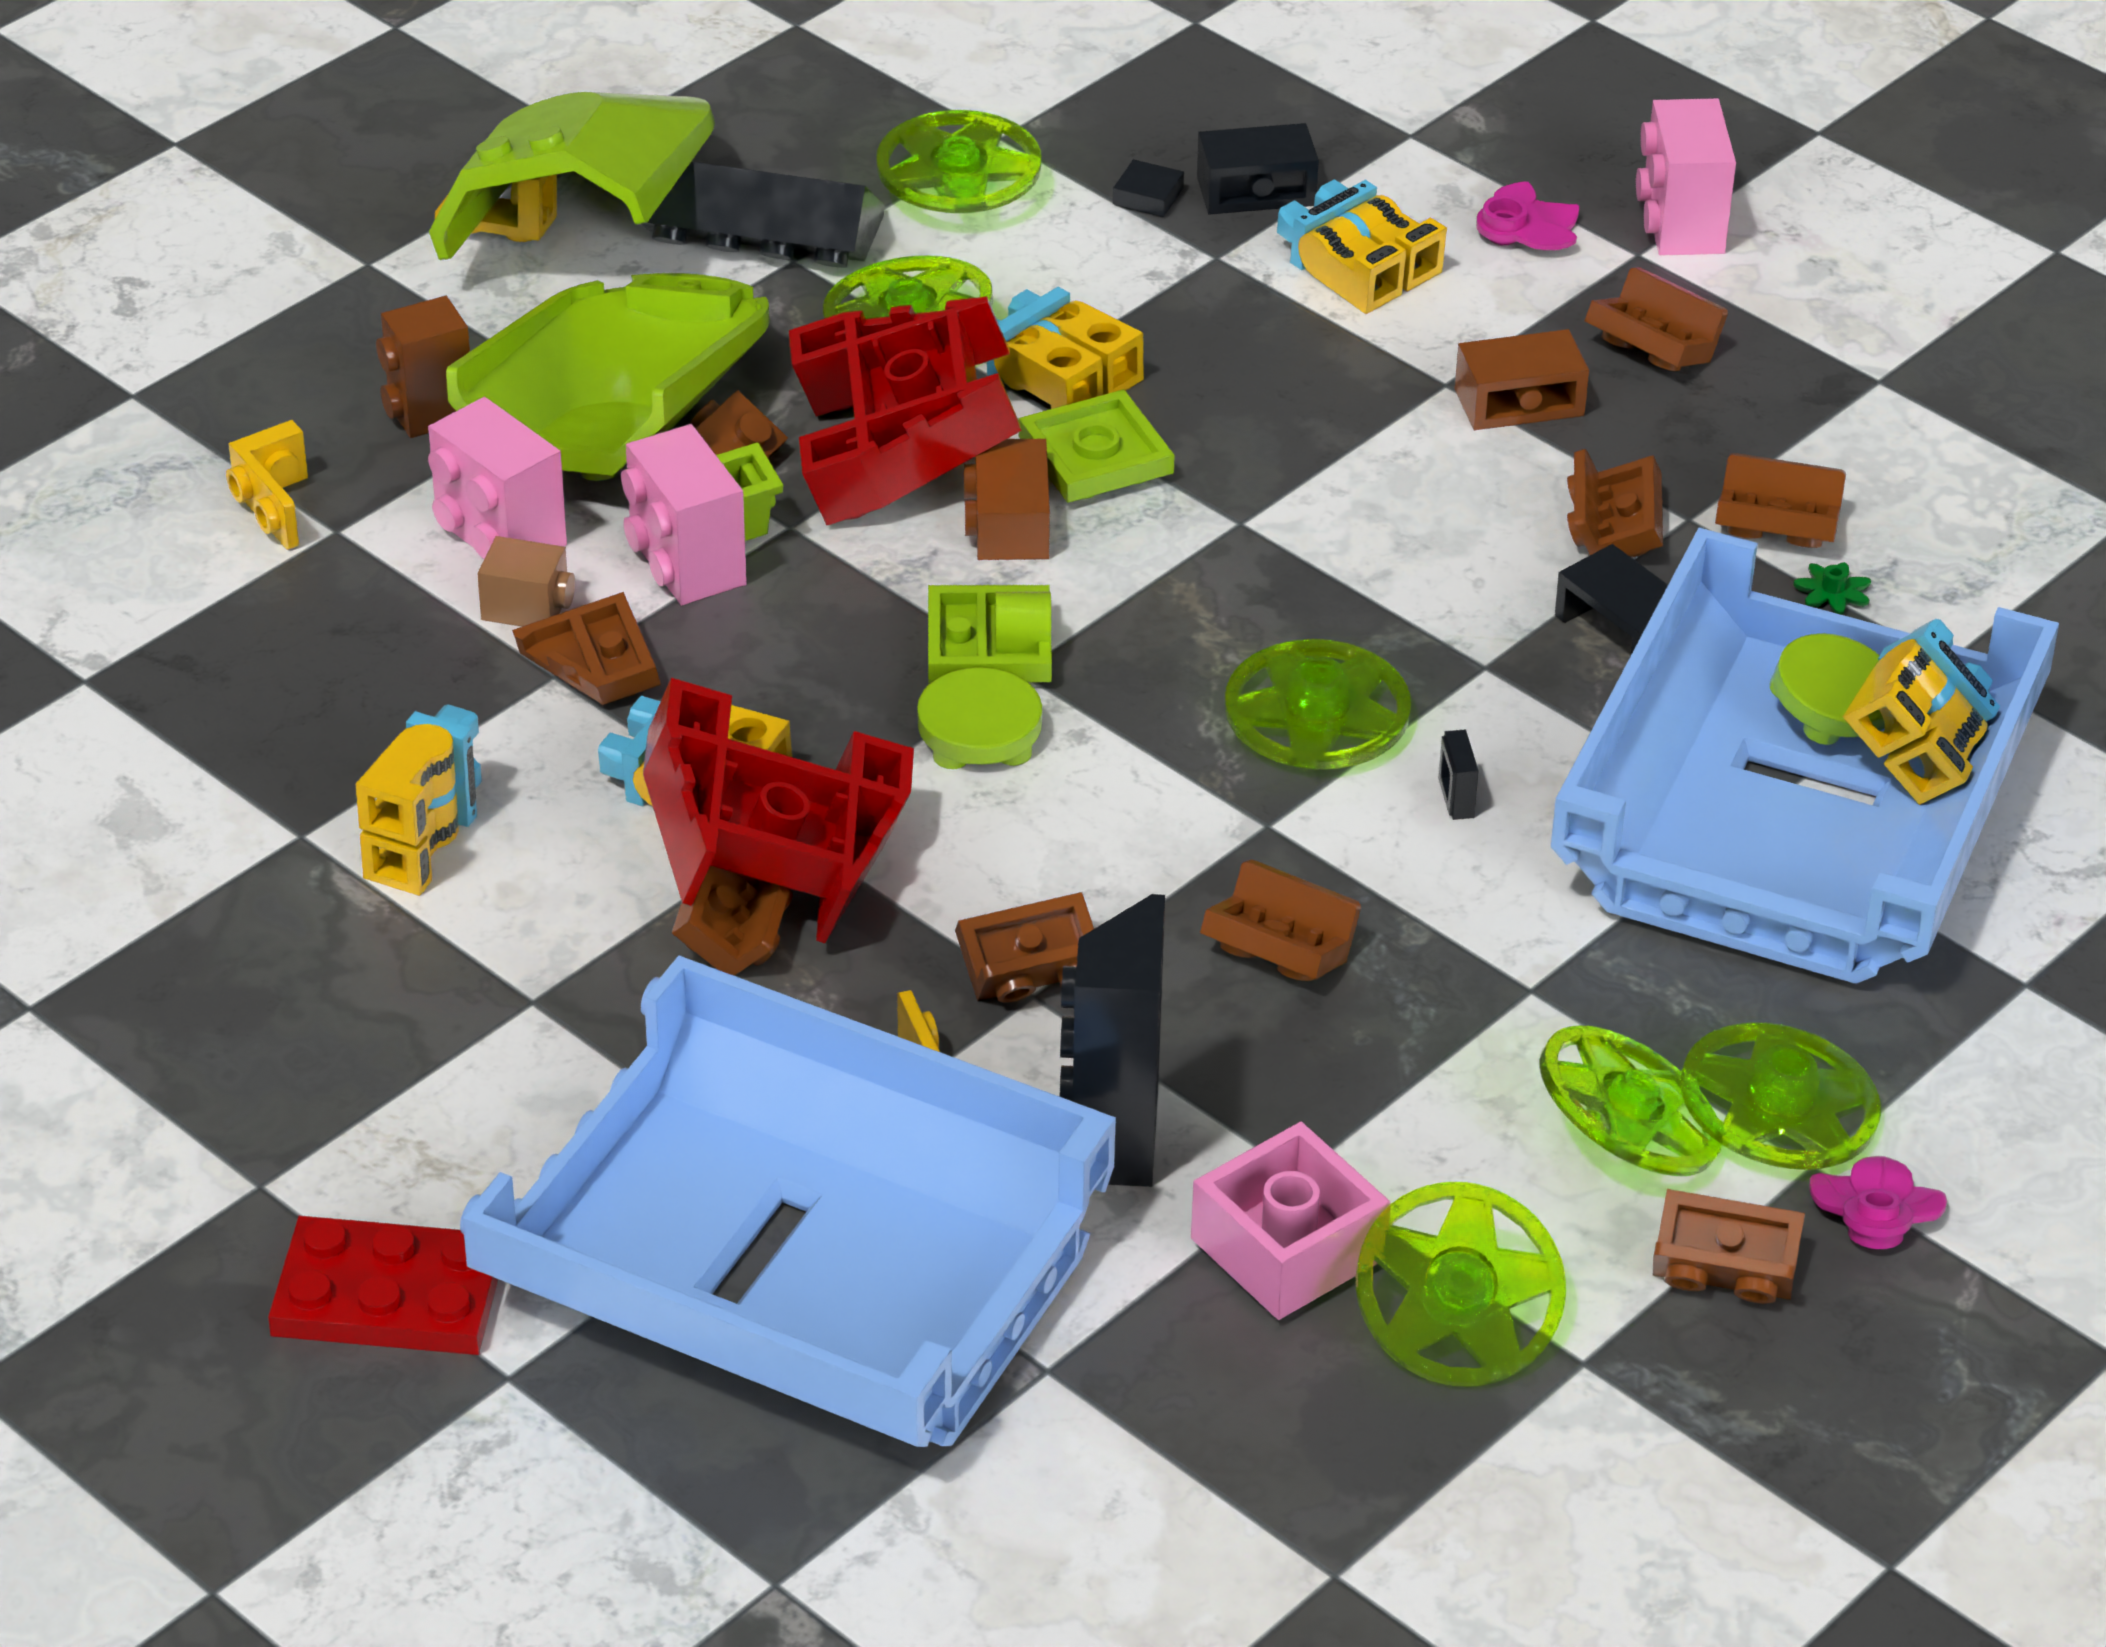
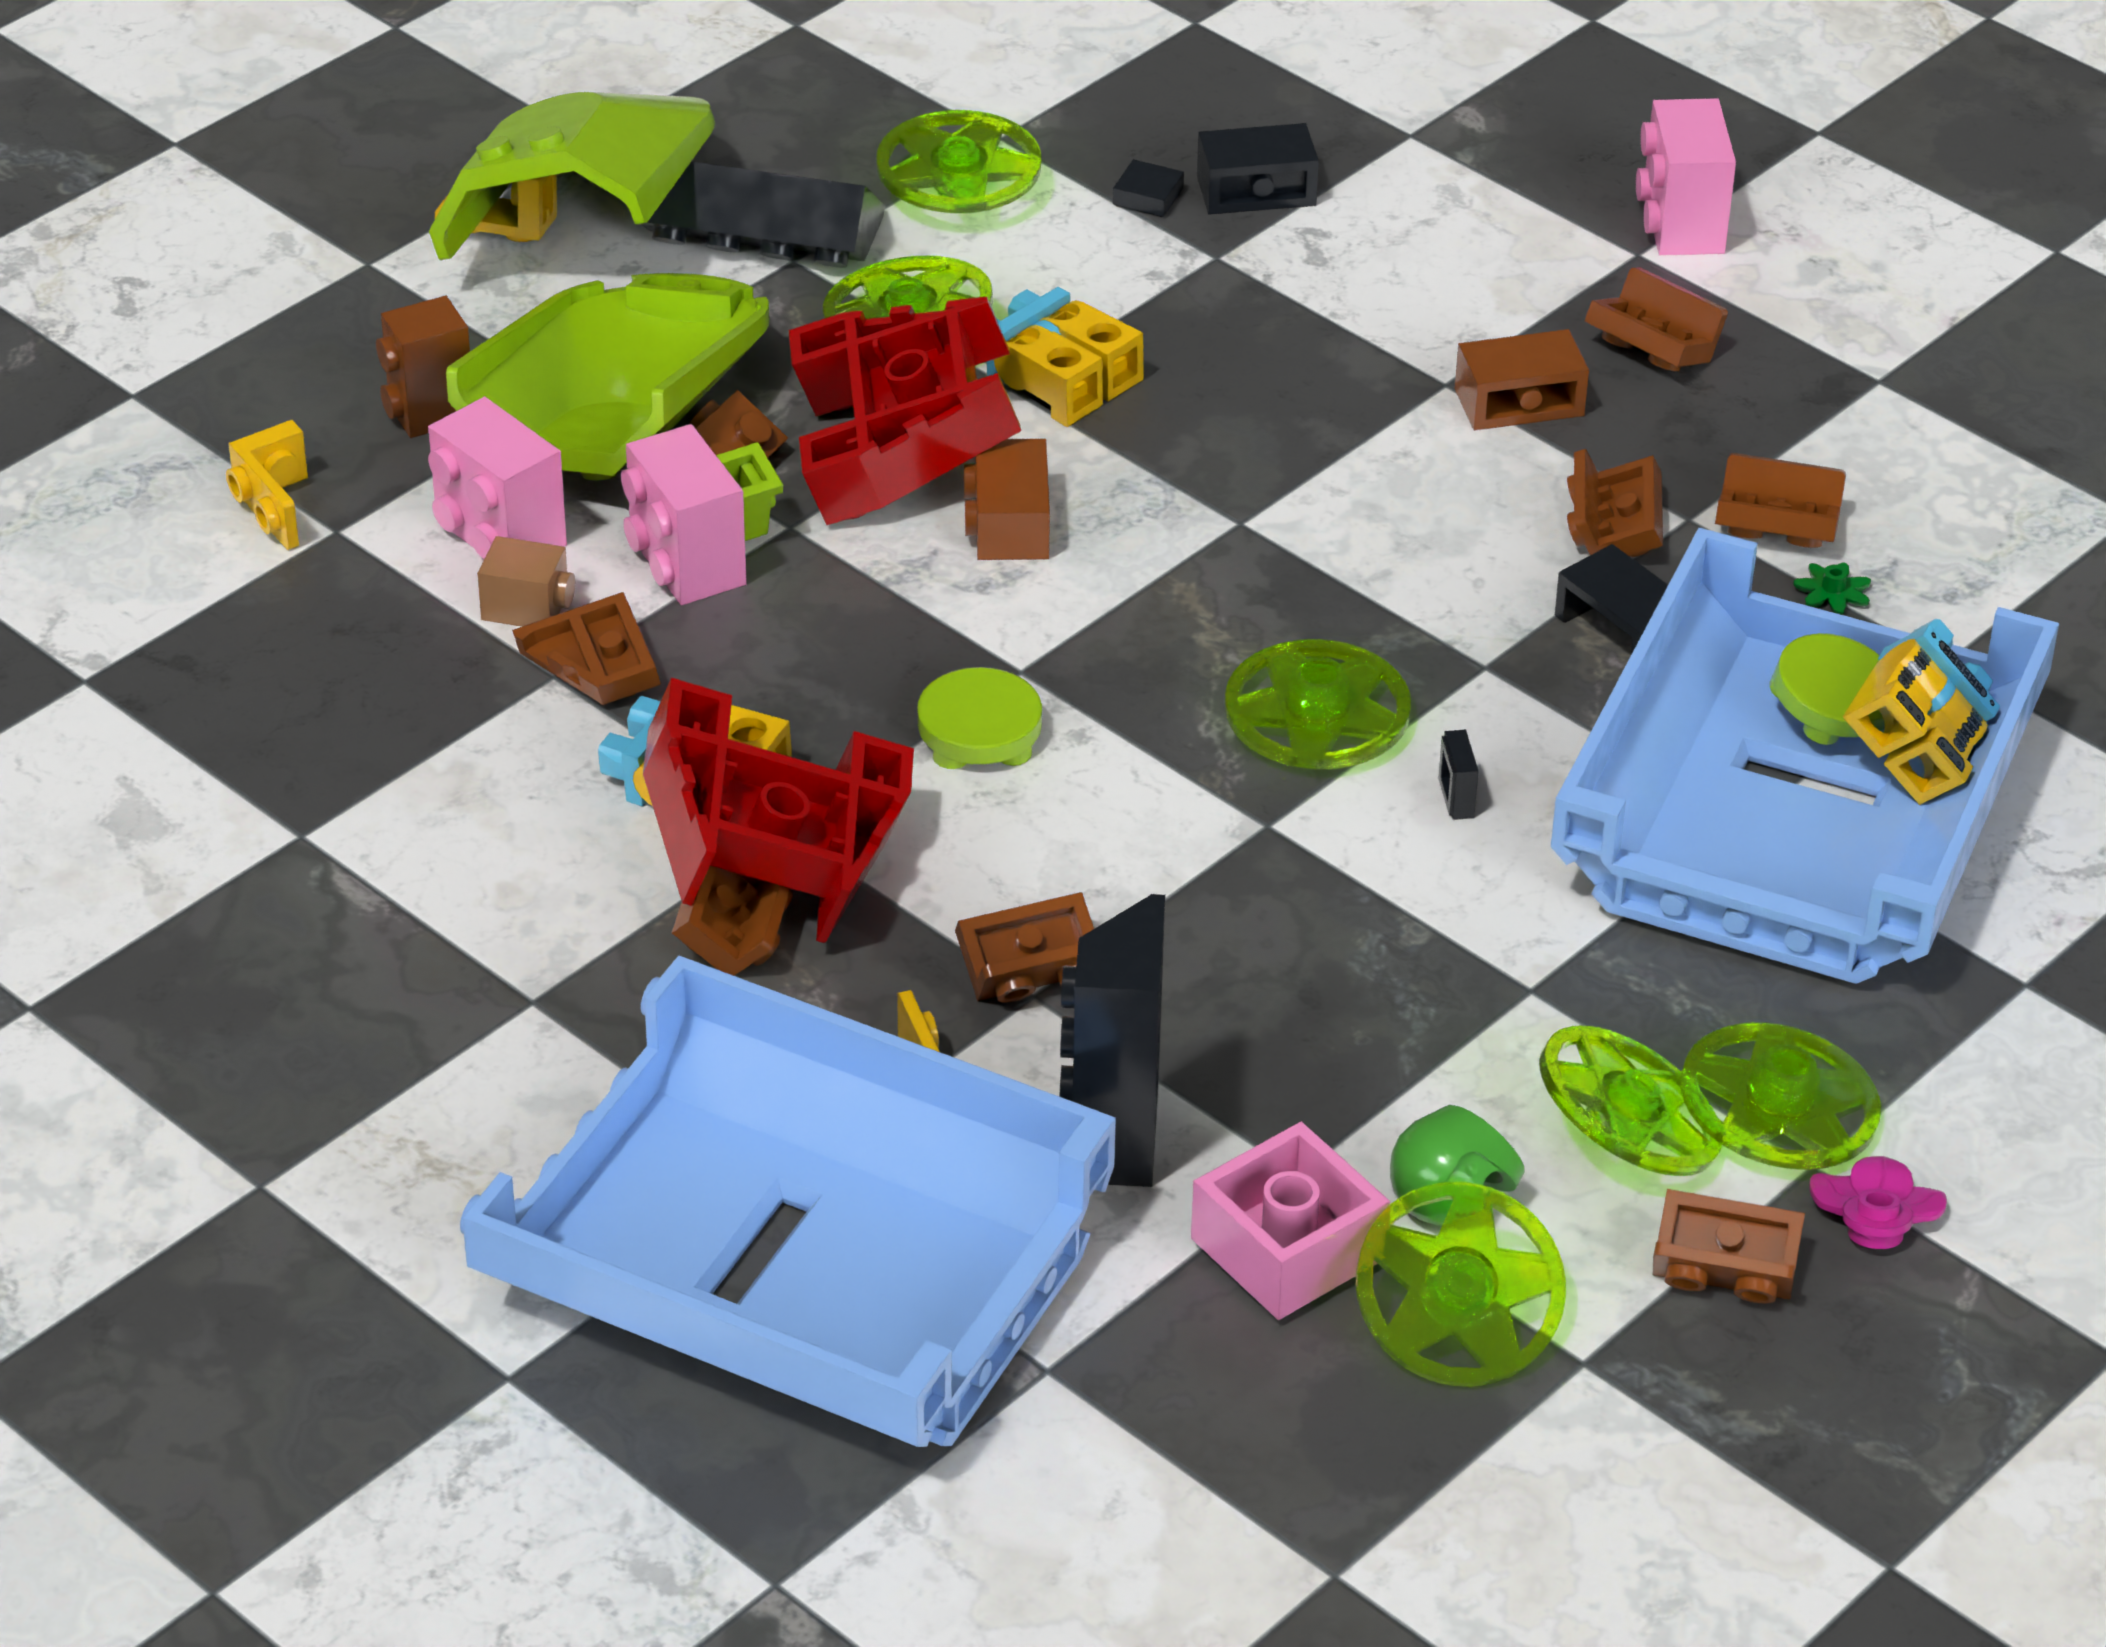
red plate [268,1215,498,1355] -> none
yellow hips [356,704,482,896] -> none
lime plate [928,585,1052,683] -> none
lime plate [1018,389,1175,503] -> none
dark orange bracket [1200,859,1361,981] -> none
yellow hips [1277,179,1447,314] -> none
dark pink plate [1476,181,1579,250] -> none
none -> bright green helmet [1390,1104,1525,1226]

